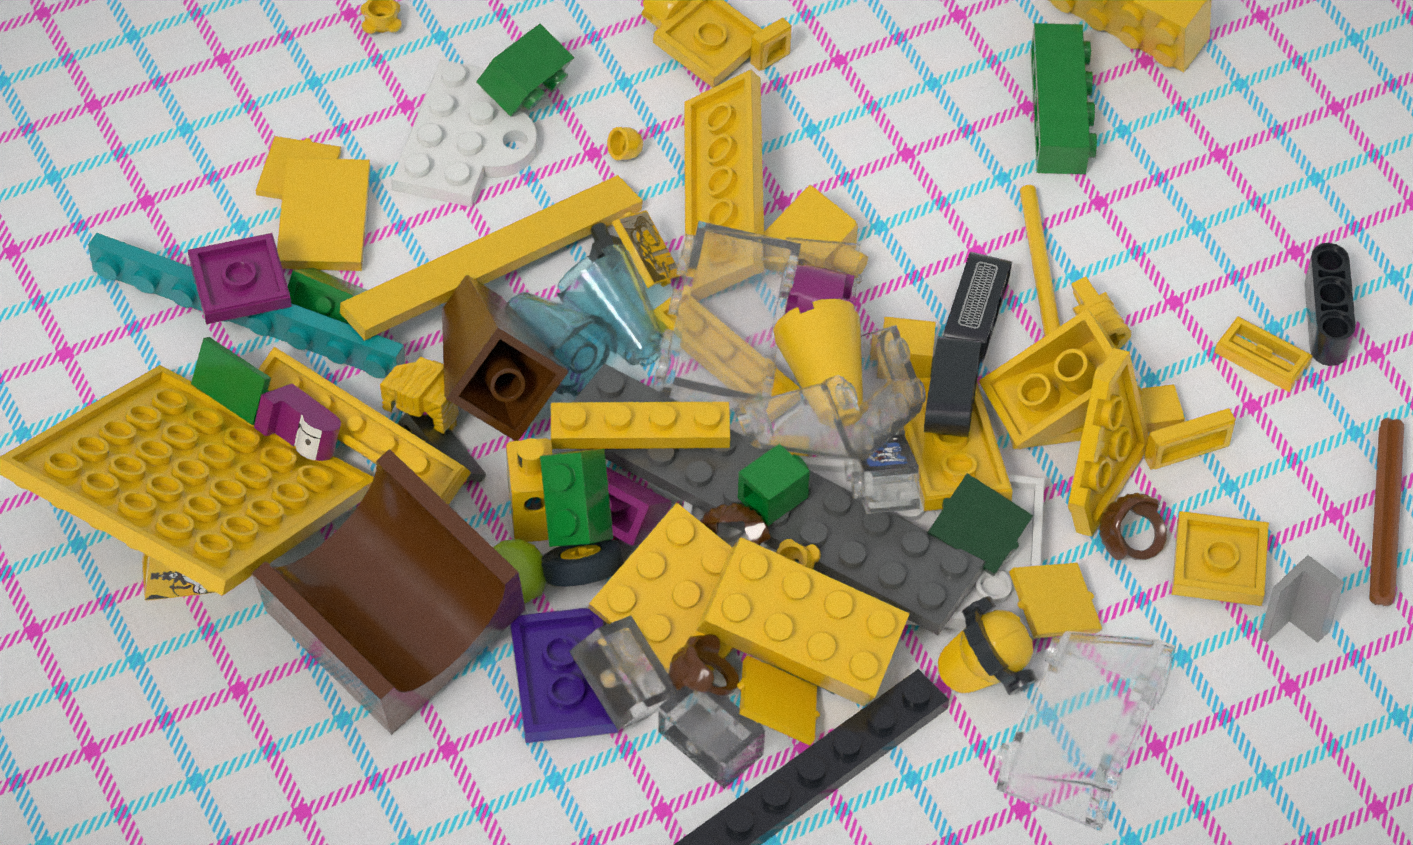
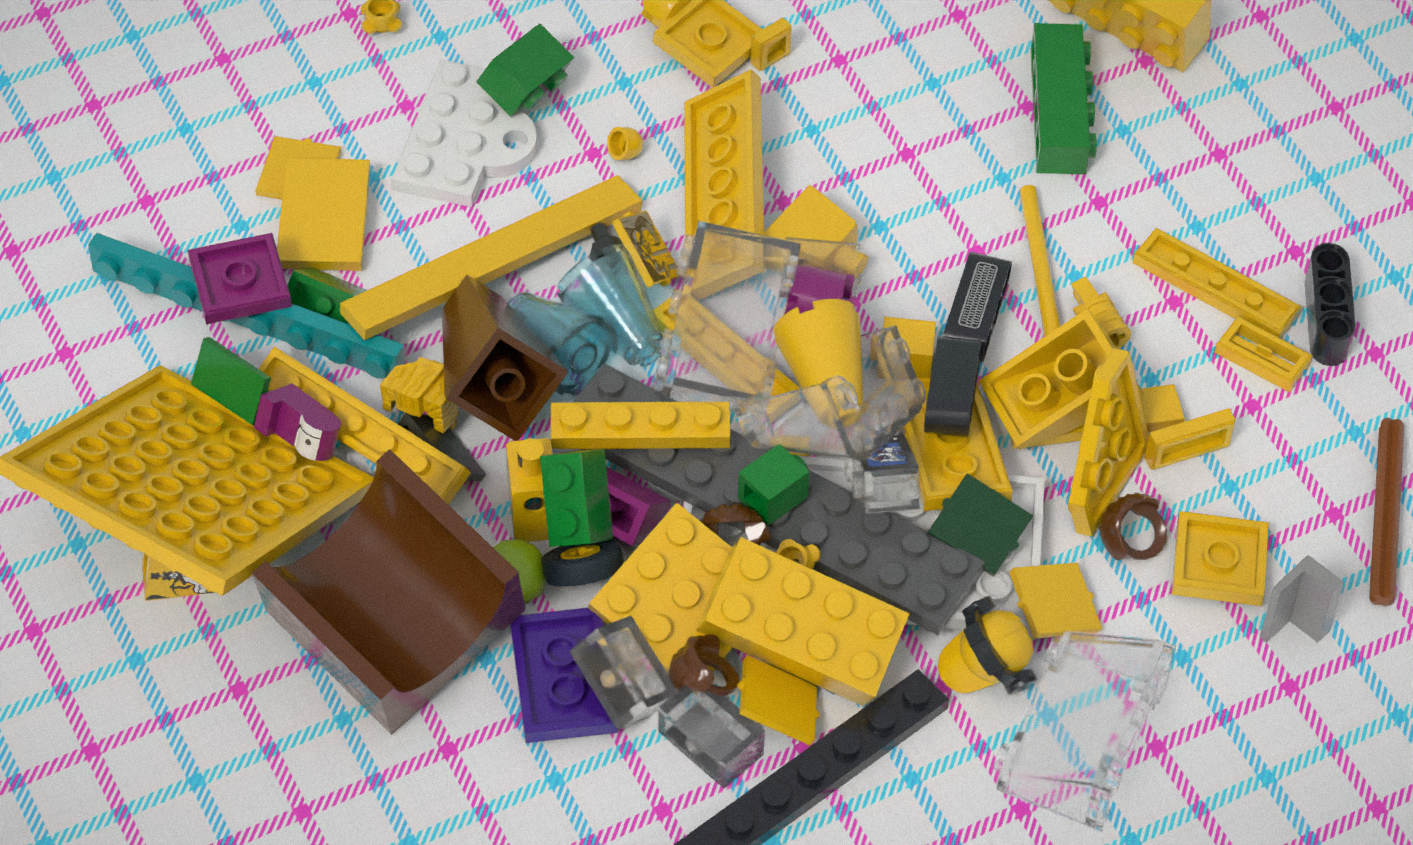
none -> yellow tile [1132,228,1302,338]

